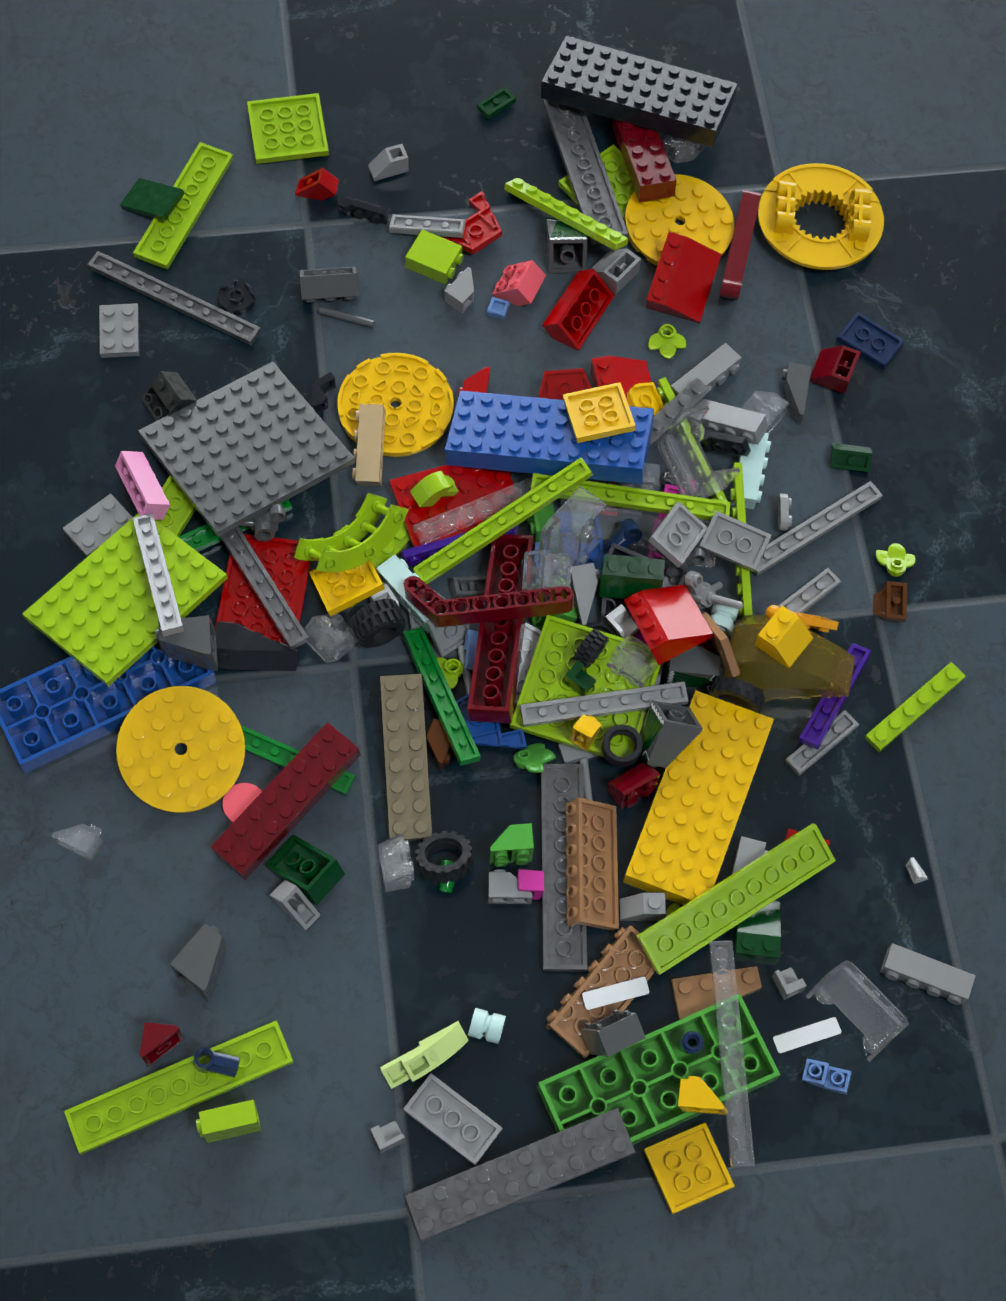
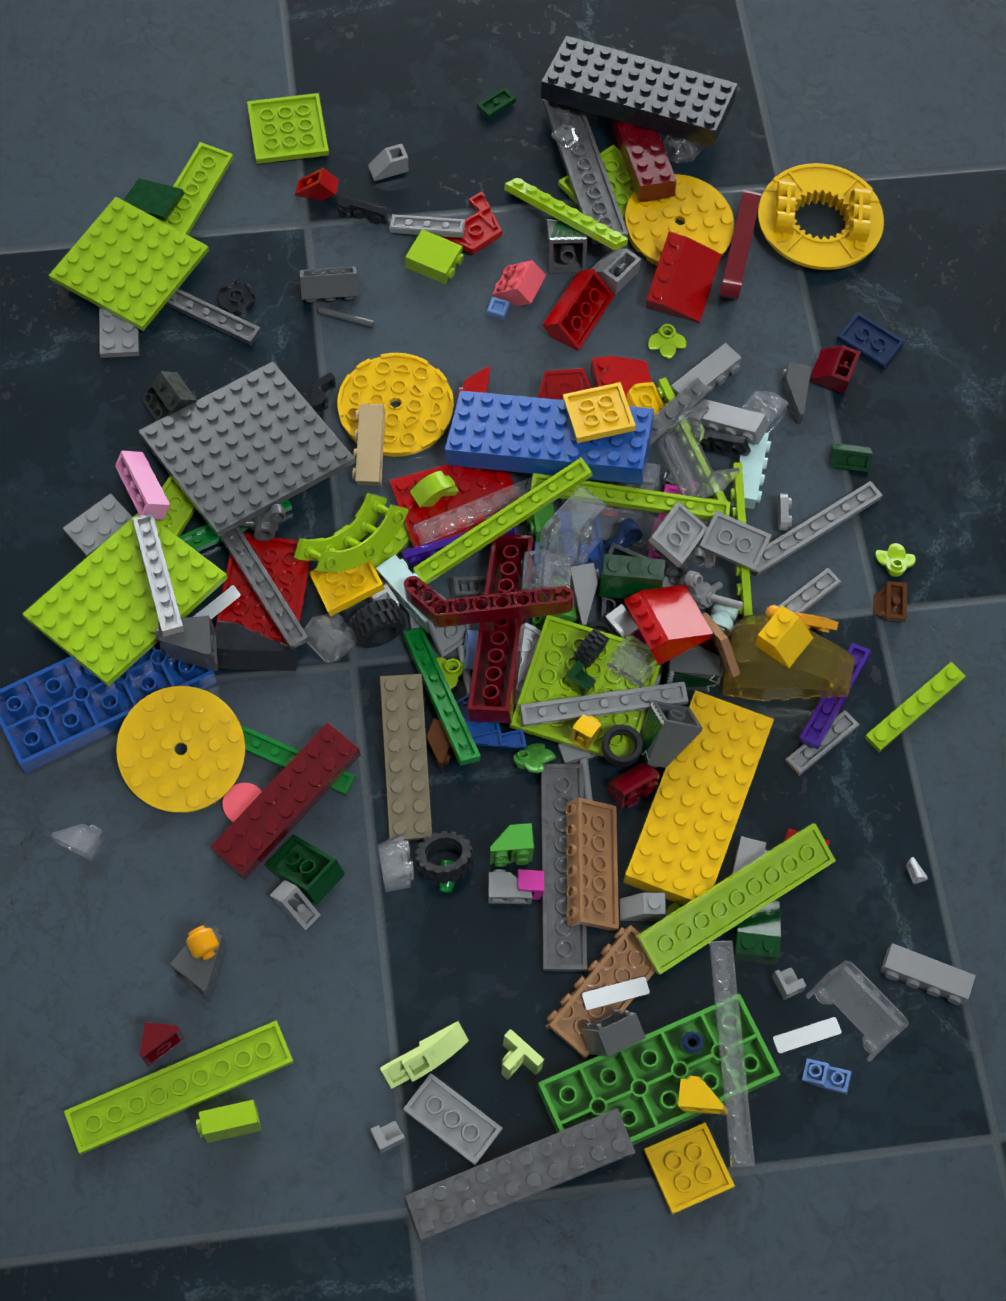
dark blue piece [194,1048,240,1078] -> none
light grey slope [444,267,474,313] -> none
light aqua wheel [468,1008,506,1044] -> none
medium nougat wing [671,966,762,1020] -> none
black tyre [708,676,766,714] -> none
none -> lime plate [49,197,209,331]
none -> light orange head [186,925,219,961]
none -> white sticker [193,585,240,619]
none -> yellowish green bracket [501,1029,544,1080]
none -> clear slope [551,124,579,148]

